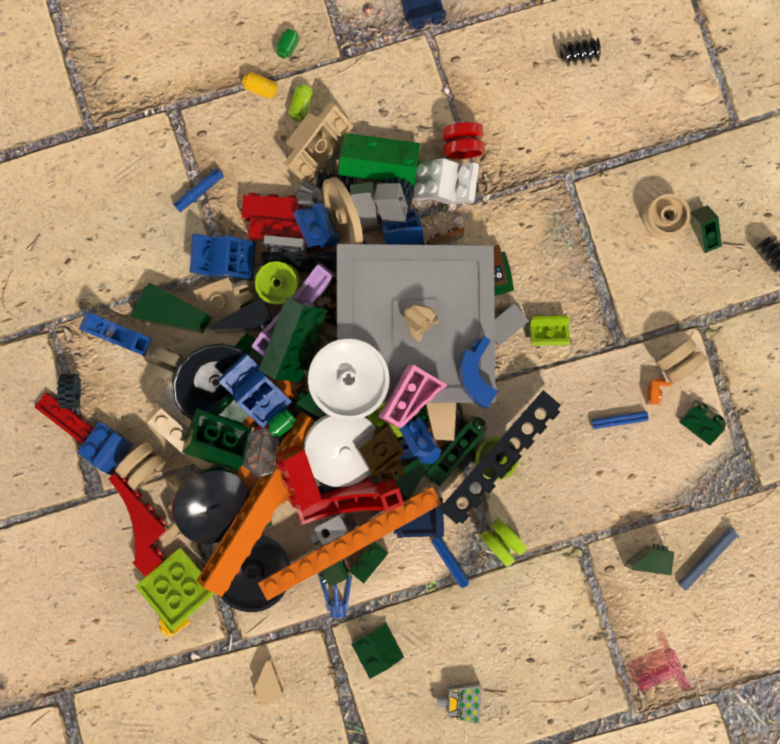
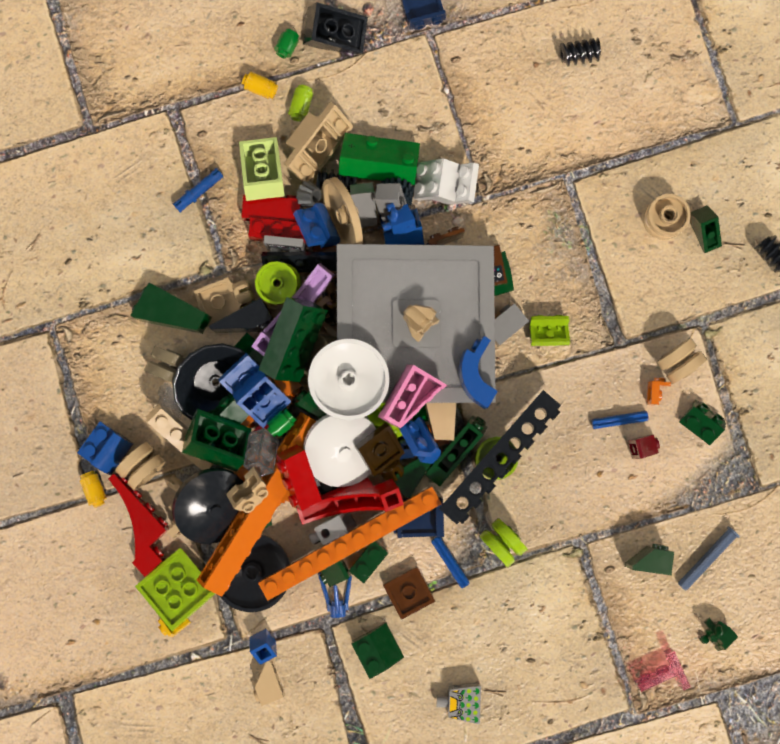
red tile [34,392,94,445] -> none
black bush [57,374,81,409] -> none
blue arch [79,312,152,356] -> none
blue bracket [189,234,256,280] -> none
red wheel [442,122,485,160] -> none
none -> yellow head [79,471,107,508]
none -> tan cylinder [226,466,268,513]
none -> yellowish green brick [239,137,285,201]
none -> blue brick [249,628,277,665]
none -> black slope [303,2,368,55]
none -> blue piece [381,203,416,235]
none -> reddish brown plate [383,567,435,620]
none -> dark red slope [628,434,660,459]
none -> dark green piece [699,617,738,651]

